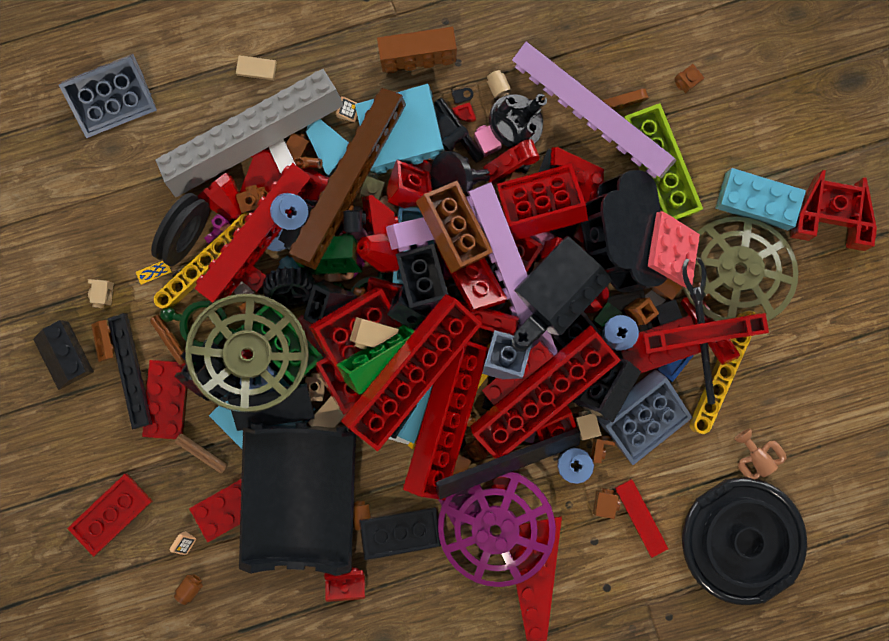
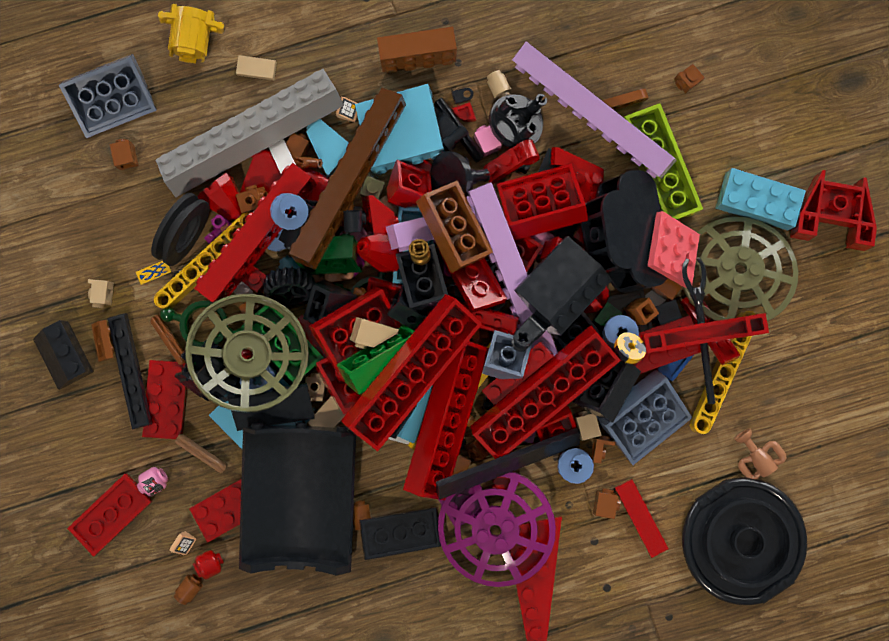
red bracket [324,568,365,602] -> none
none -> dark orange brick [110,139,139,170]
none -> bright pink head [137,467,168,496]
none -> yellow container [158,4,224,64]
none -> red head [193,550,224,580]
none -> pearl gold wheel [409,239,431,265]
none -> yellow piece [614,333,646,364]

